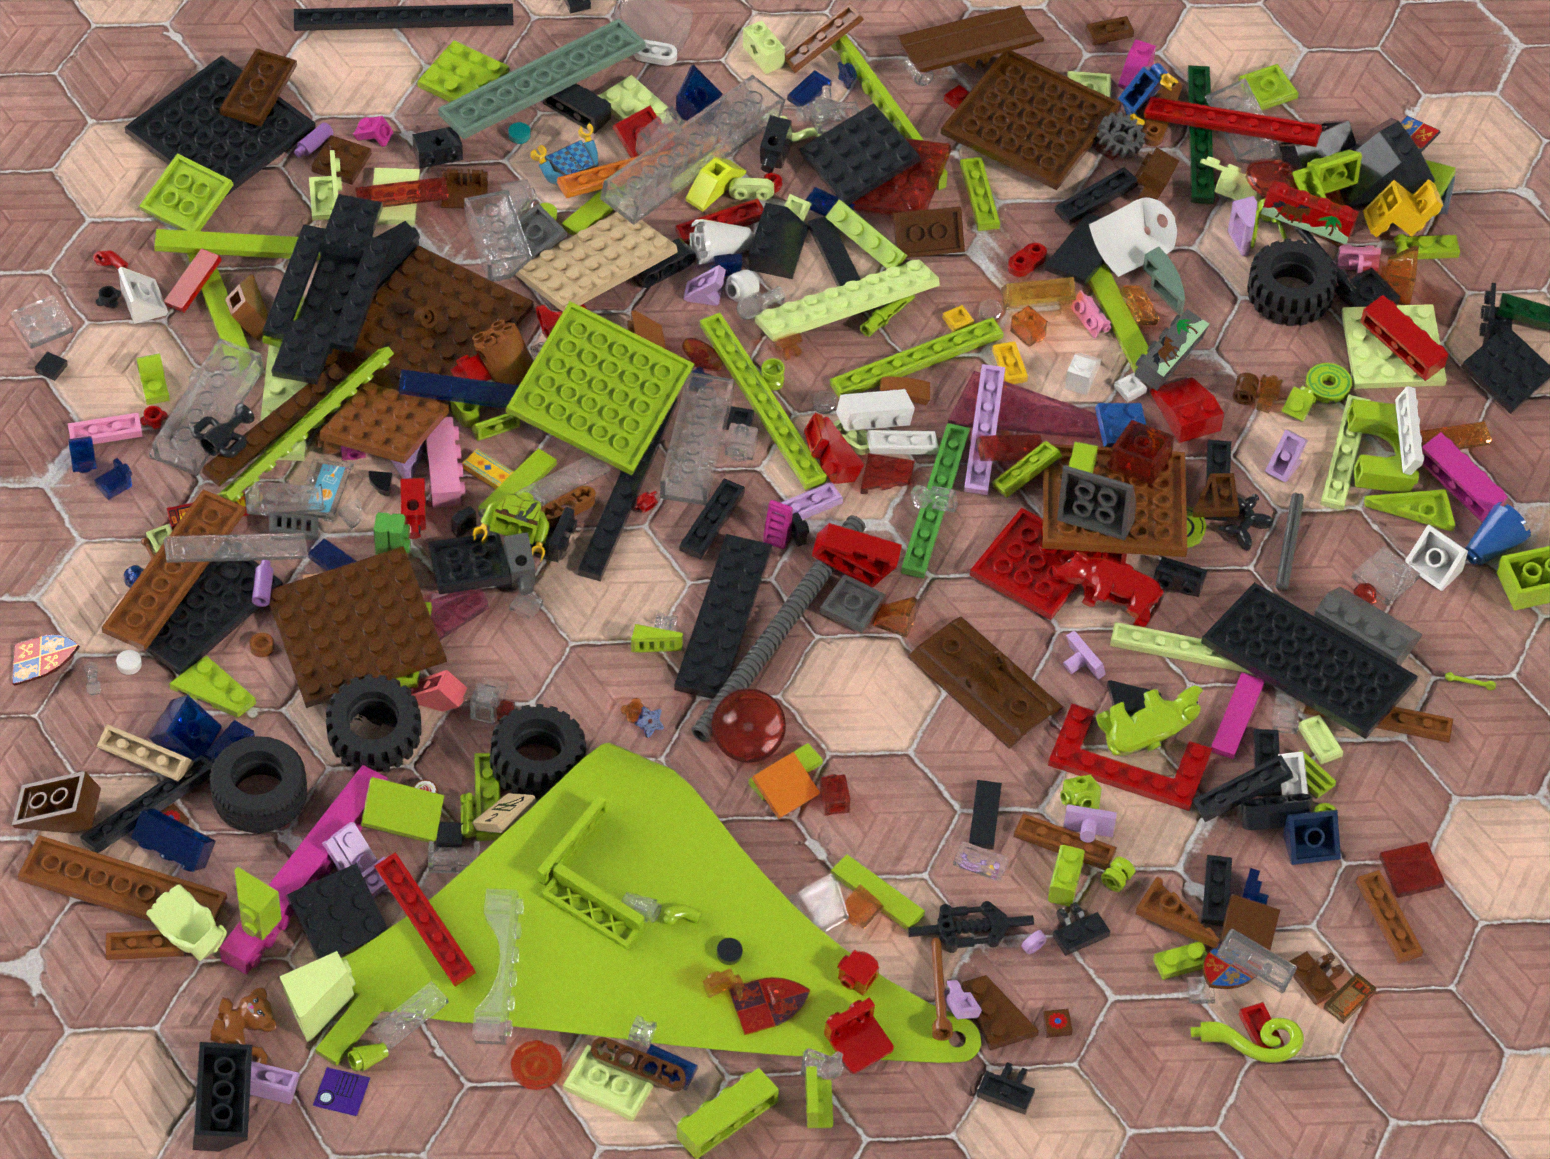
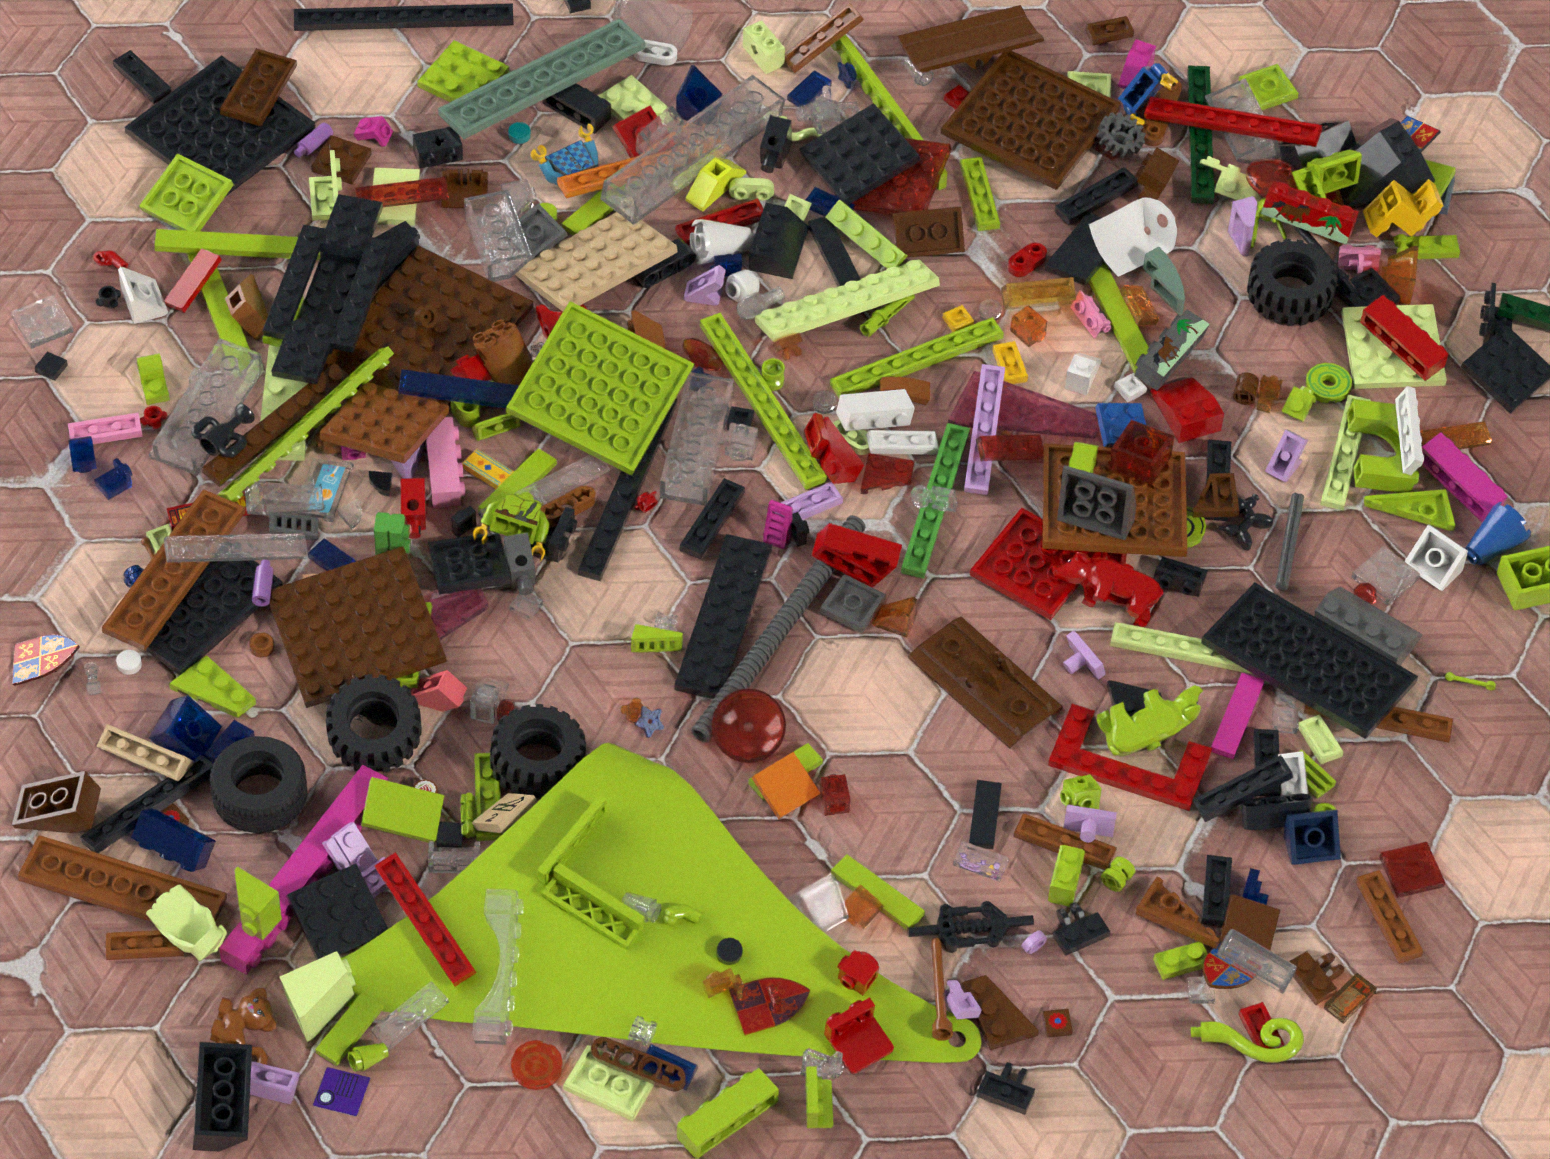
red plate [764,173,783,193] -> none
lime tile [991,441,1062,498] -> none
none -> black plate [113,50,172,104]

